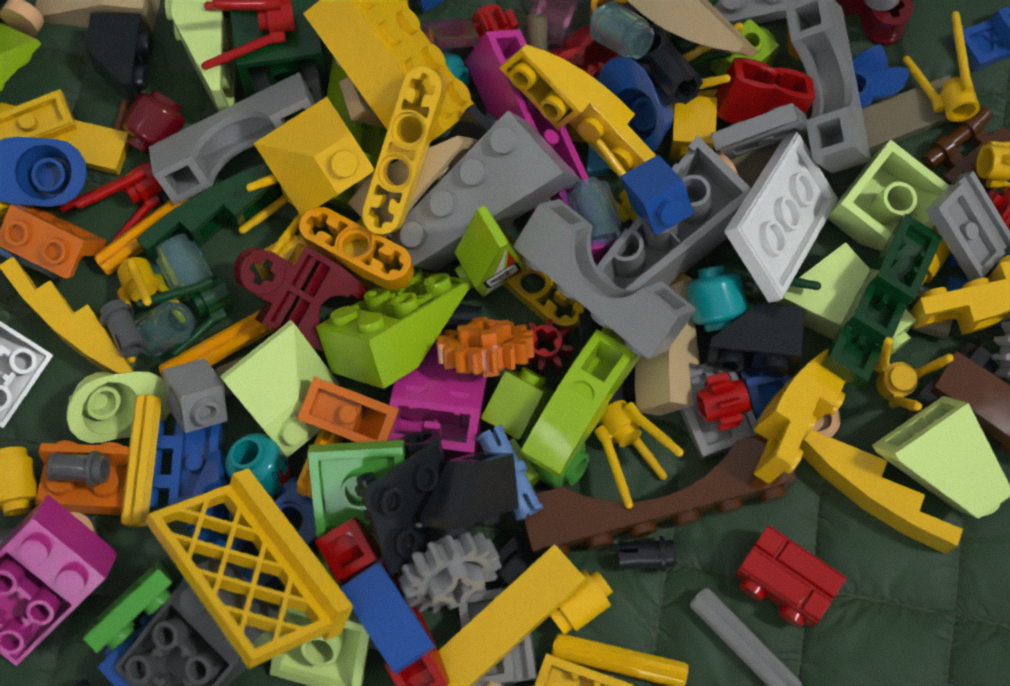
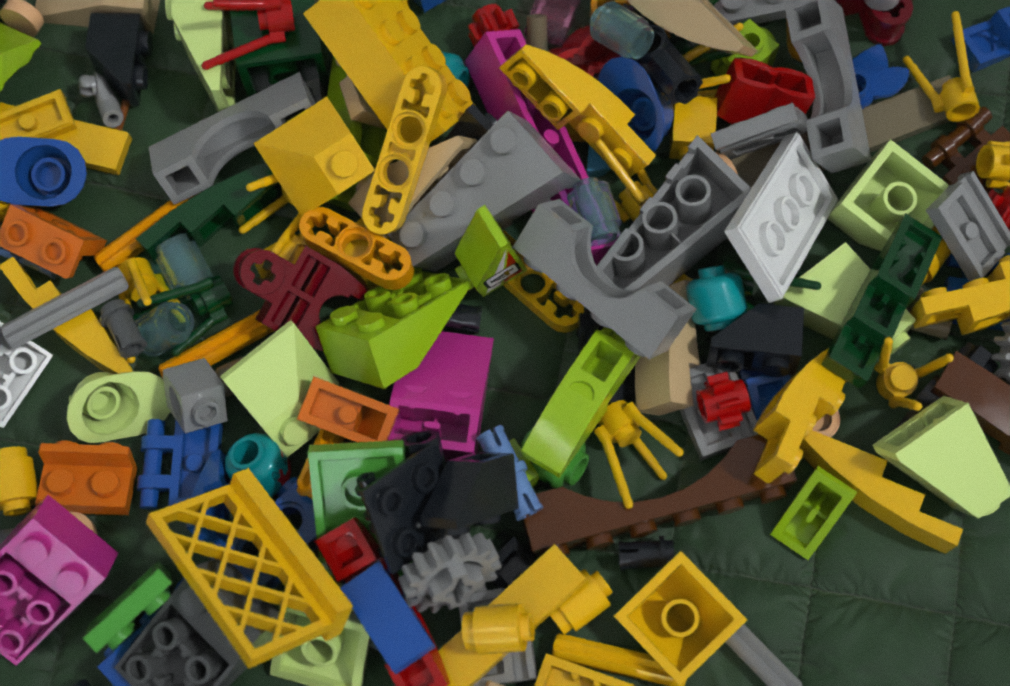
dark grey pin [47,451,110,487] -> none
red plant [59,161,163,242] -> none
yellow axle [120,394,162,527] -> none
dark red head [122,89,185,155] -> none
clear pink slope [421,18,479,51] -> none
orange gear [436,317,535,377] -> none
lime brick [481,367,554,440] -> none
red gear [523,318,573,376] -> none
blue brick [620,155,694,236] -> none
red brick [734,525,847,628] -> none
none -> light grey axle [1,267,129,348]
none -> light grey arm [79,72,124,128]
none -> yellow brick [462,603,535,655]
none -> yellow slope [614,551,747,686]
none -> lime slope [770,466,857,560]

